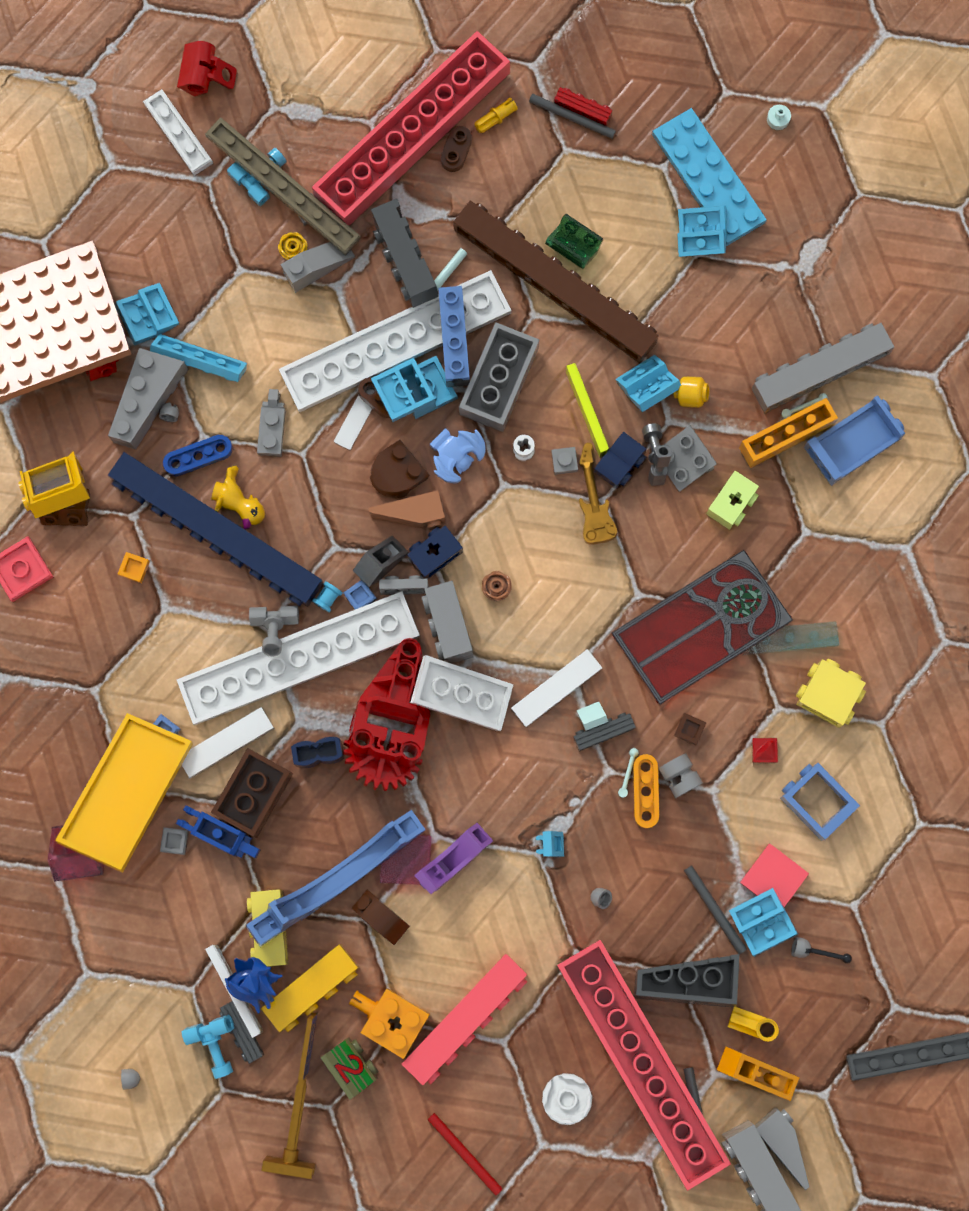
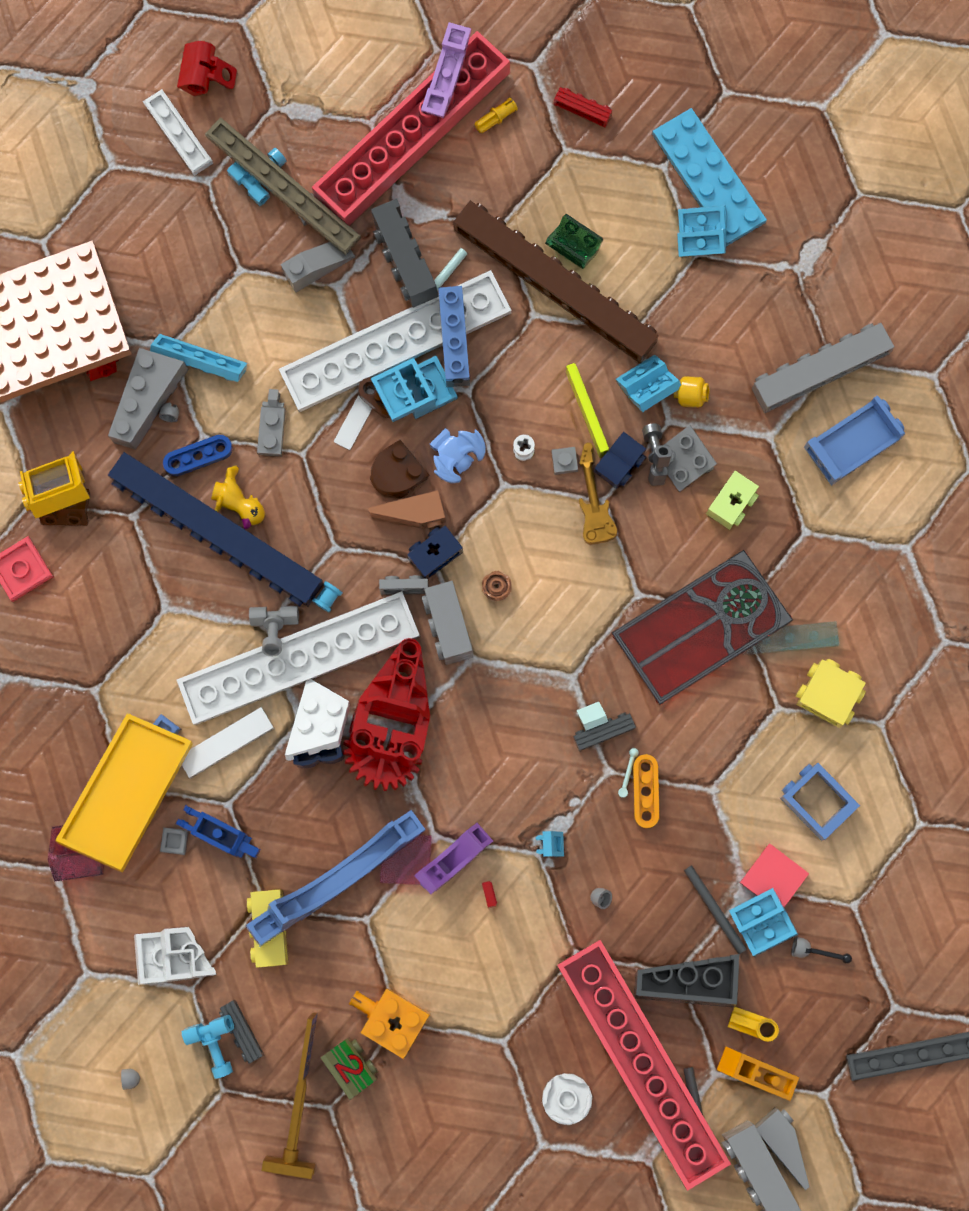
medium azure slope [115,283,179,346] -> none
light orange tile [118,552,150,584] -> none
white tile [205,945,263,1038] -> none
reddish brown brick [211,748,293,838] -> none
blue hair [225,957,283,1013] -> none
yellow brick [261,944,360,1032] -> none
yellow plate [278,232,307,260] -> none
medium blue tile [343,580,377,609] -> none
reddish brown brick [352,889,410,945] -> none
flat silver slope [353,536,408,587] -> none
coral brick [402,954,528,1085] -> none
white plate [410,655,513,731] -> none
red bar [427,1113,503,1196] -> none
reddish brown plate [441,126,472,172] -> none
light grey brick [459,322,539,432] -> none
white tile [511,649,602,727] -> none
dark grey bar [529,94,616,139] -> none
light grey wheel [658,753,703,799] -> none
reddish brown plate [674,713,706,746] -> none
light orange brick [739,398,838,468] -> none
red tile [752,738,778,763] -> none
light aqua tile [767,105,791,130] -> none
light aqua hinge [781,393,828,419] -> none
none -> white slope [134,927,216,985]
none -> white wing [285,679,350,761]
none -> lavender slope [421,22,471,118]
none -> red tile [482,881,497,908]

